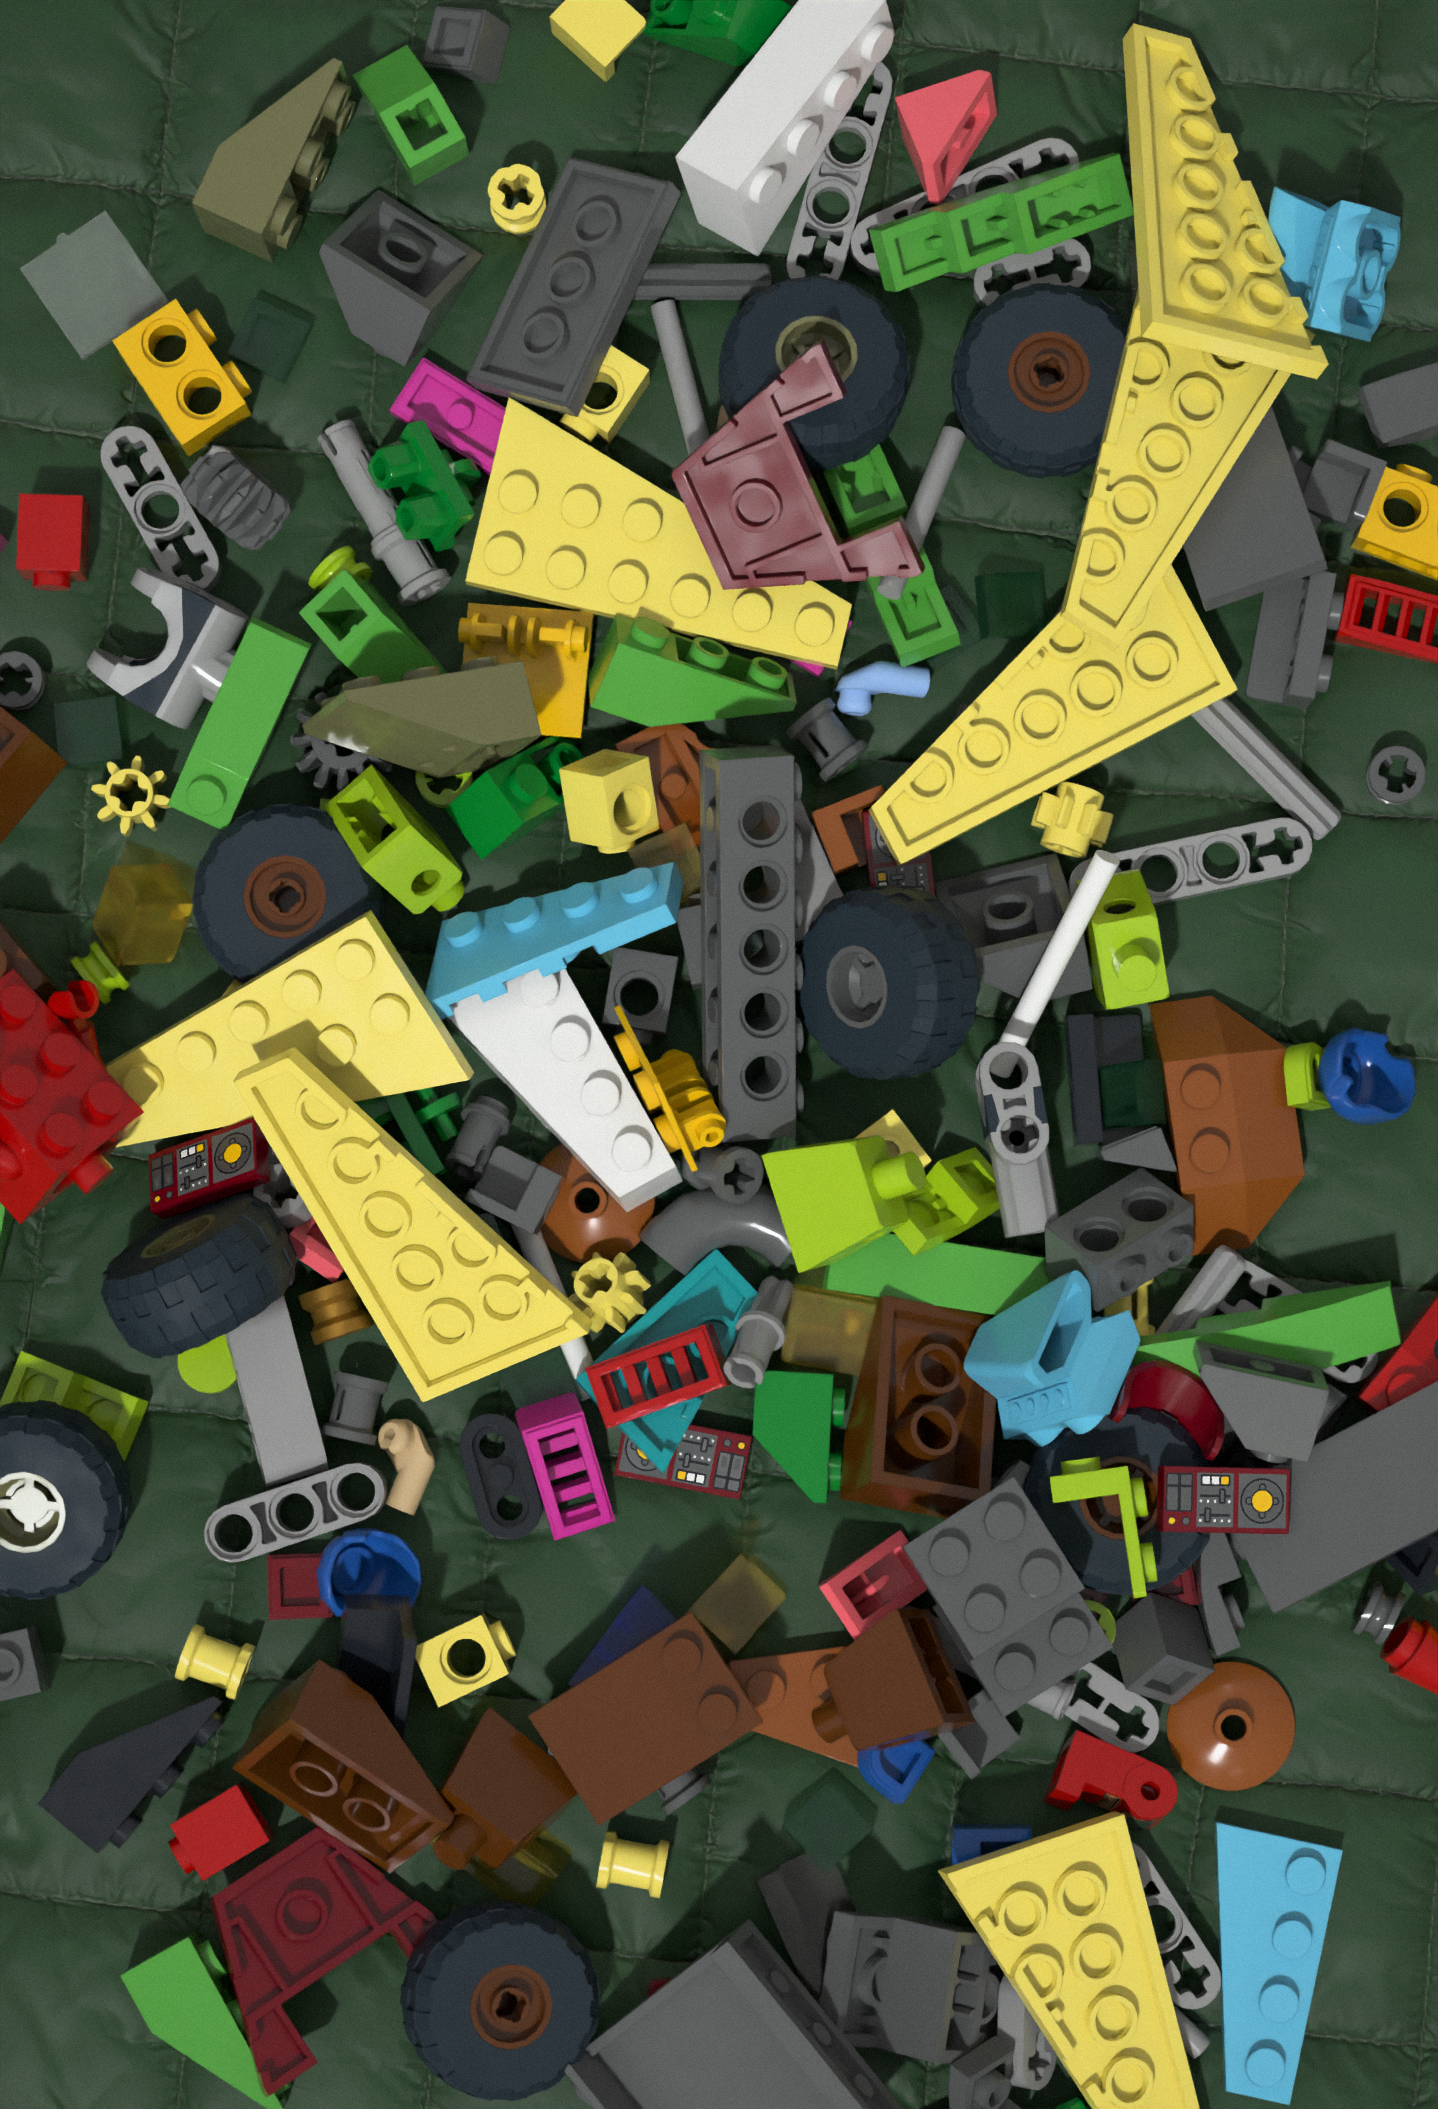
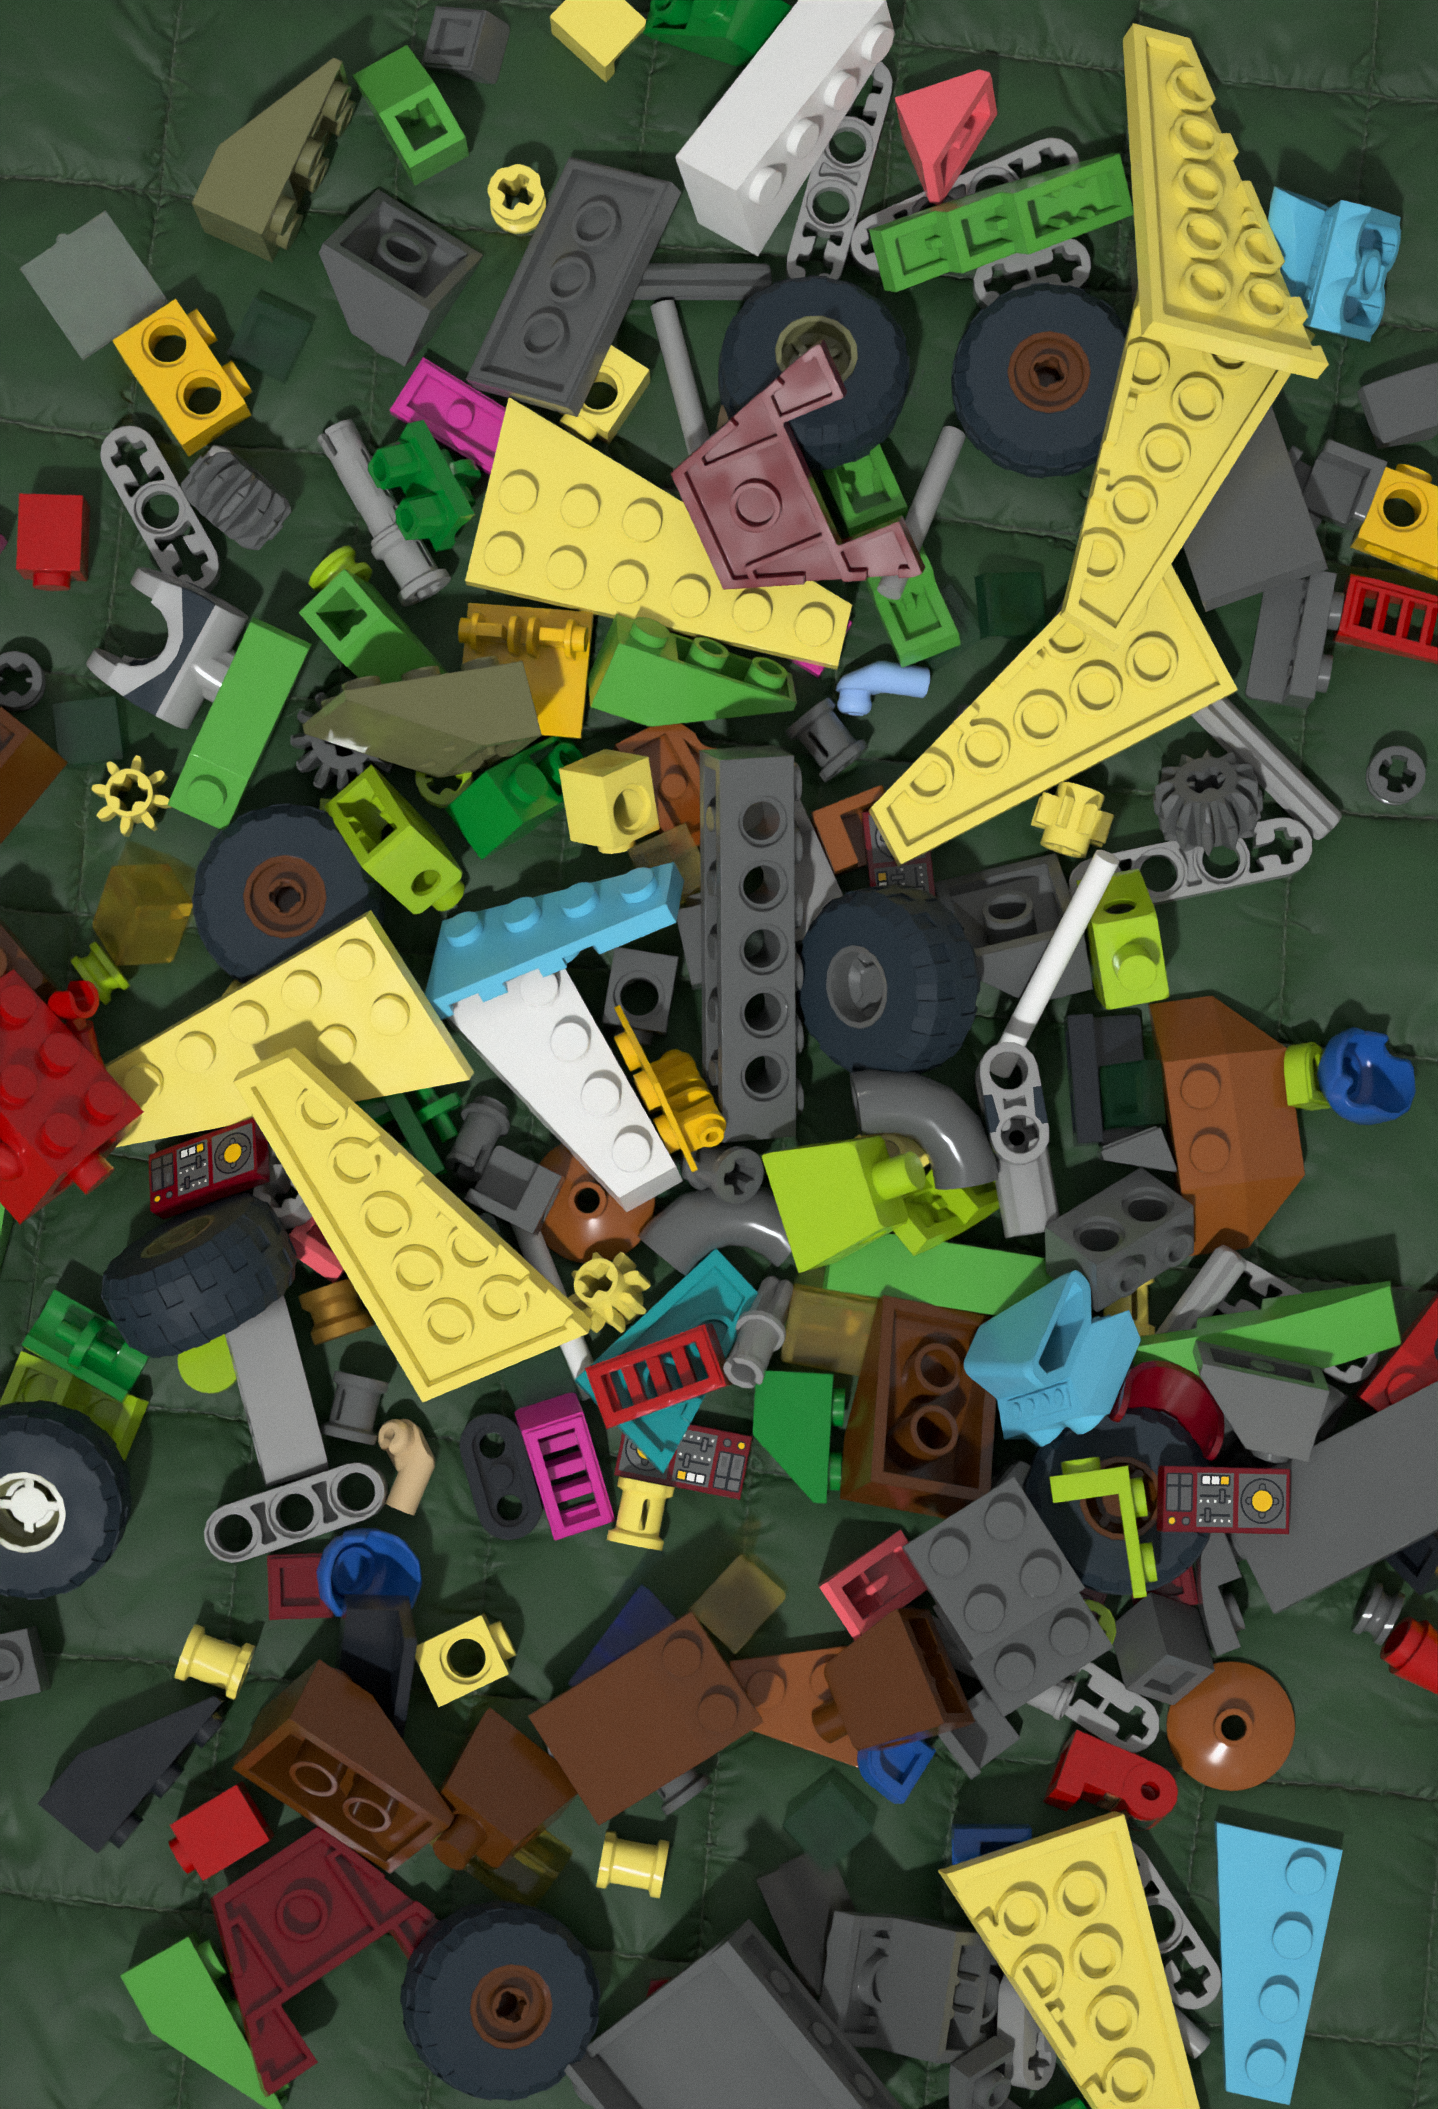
none -> green hips [21,1289,150,1404]
none -> light yellow bush [607,1476,675,1551]
none -> dark grey cylinder [850,1069,999,1190]
none -> dark grey gear [1153,748,1263,857]

